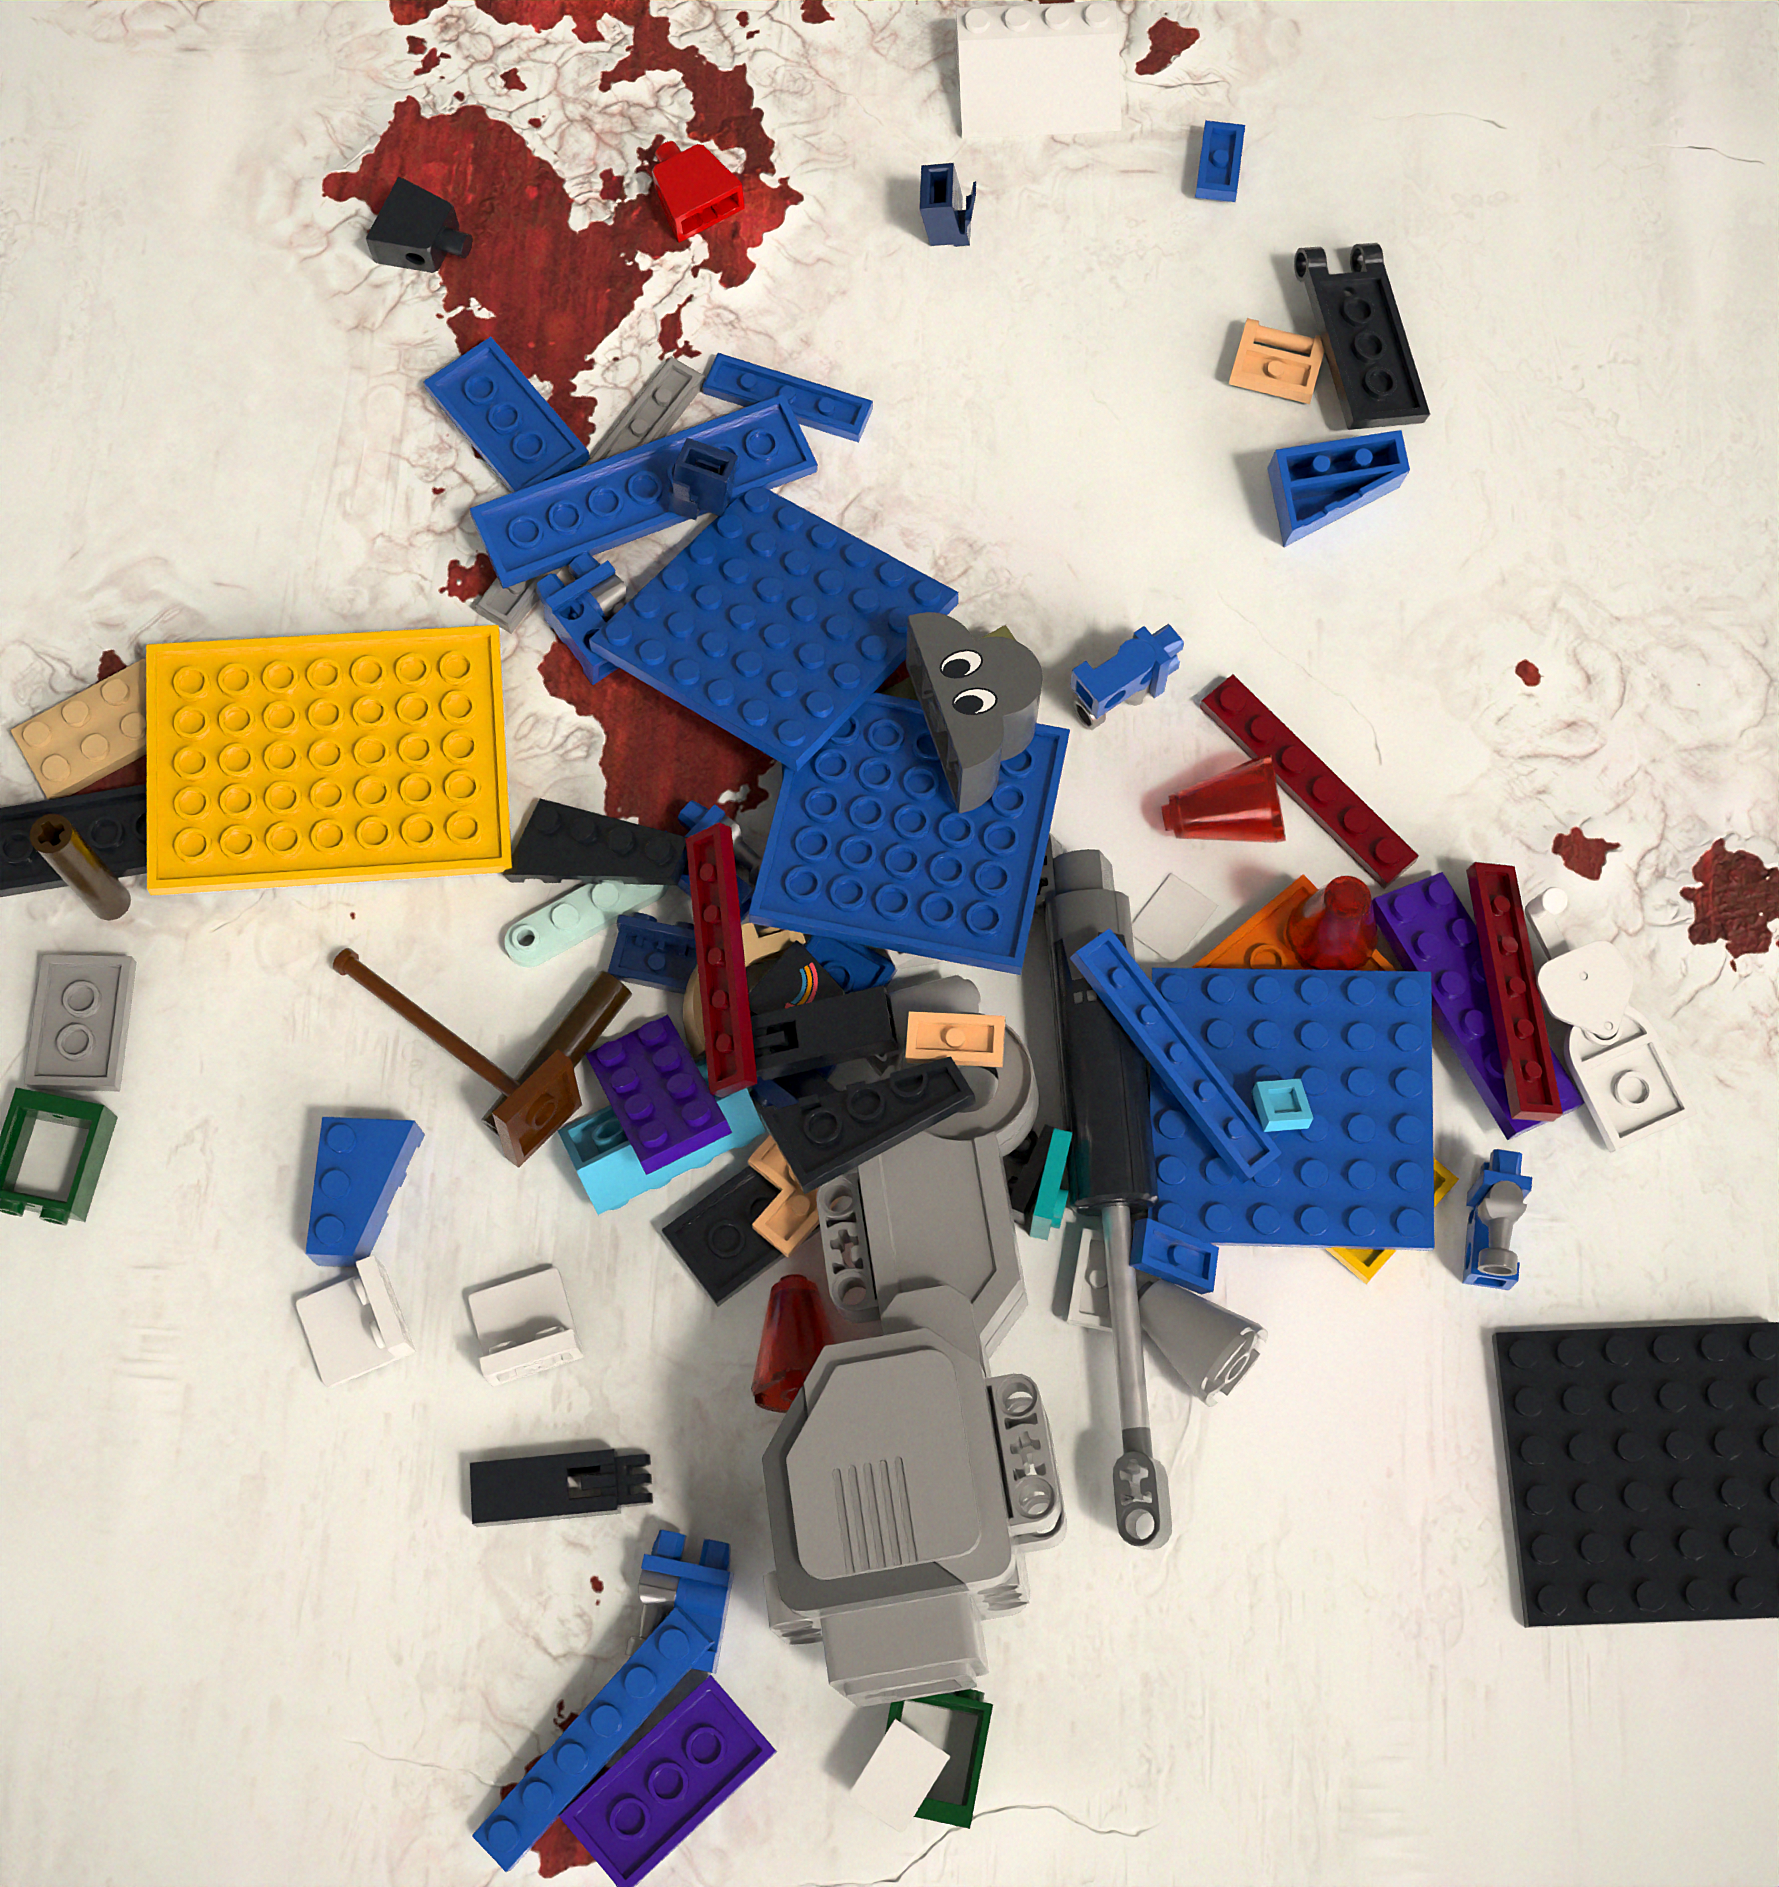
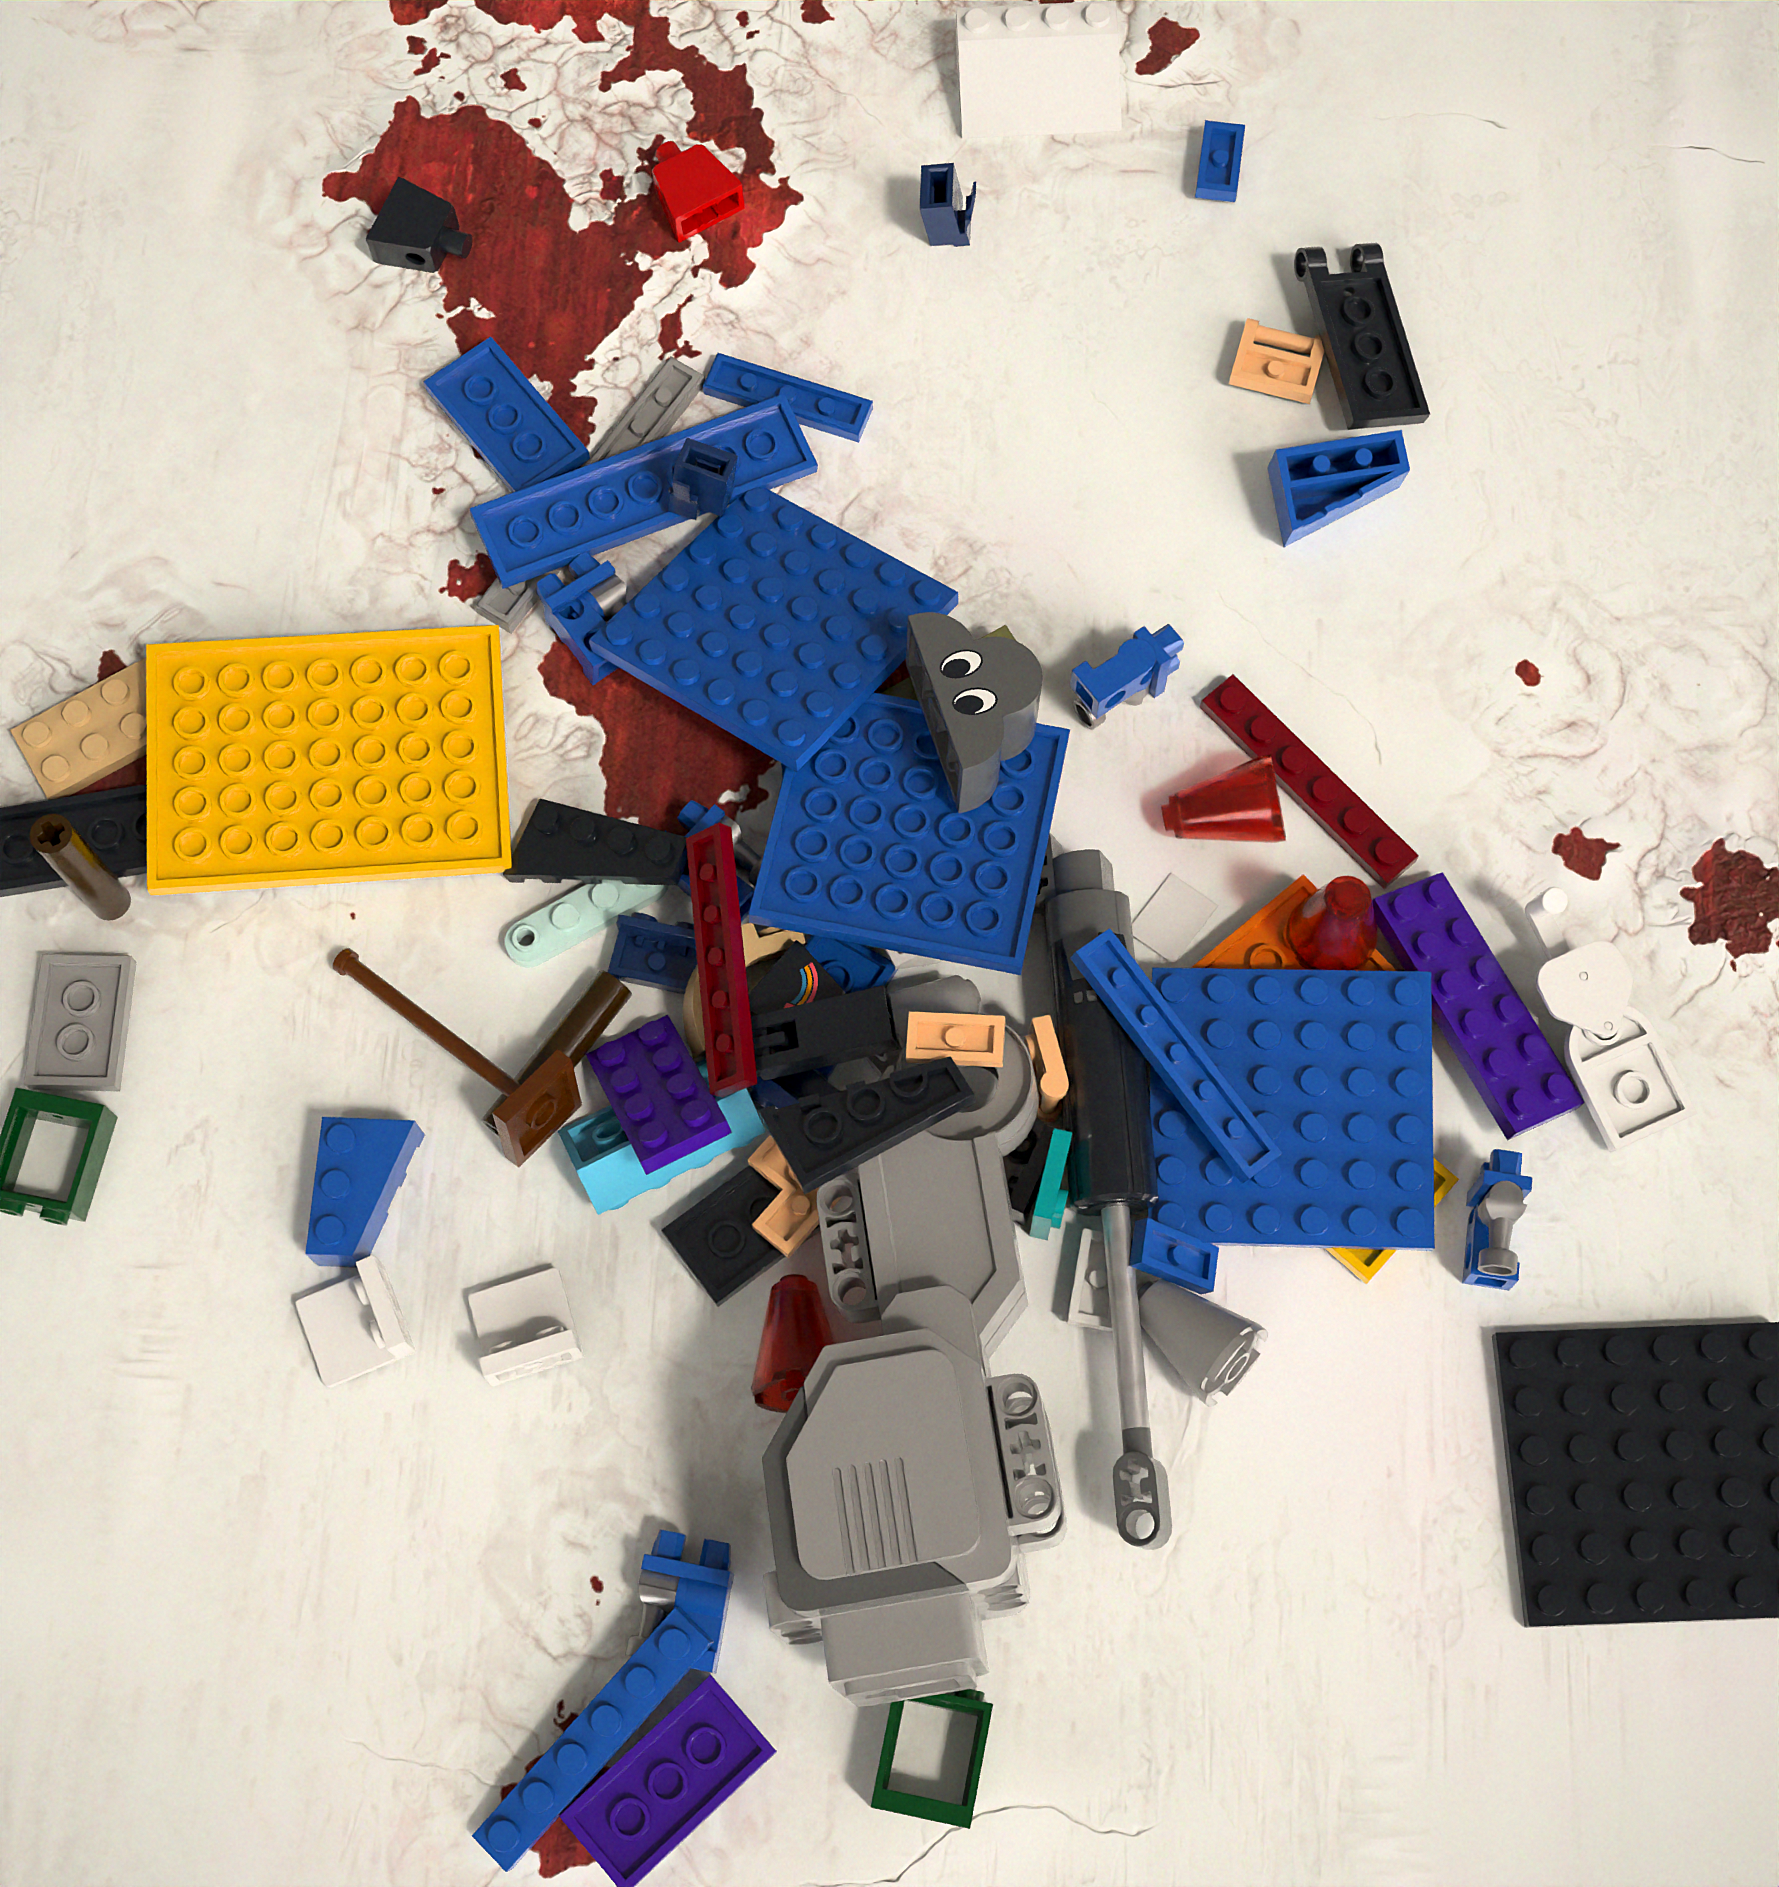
black hinge [470,1449,653,1527] -> none
white sticker [849,1719,950,1833] -> none
medium azure plate [1251,1079,1313,1132] -> none
dark red plate [1466,862,1563,1122] -> none
none -> light nougat plate [1024,1015,1069,1122]

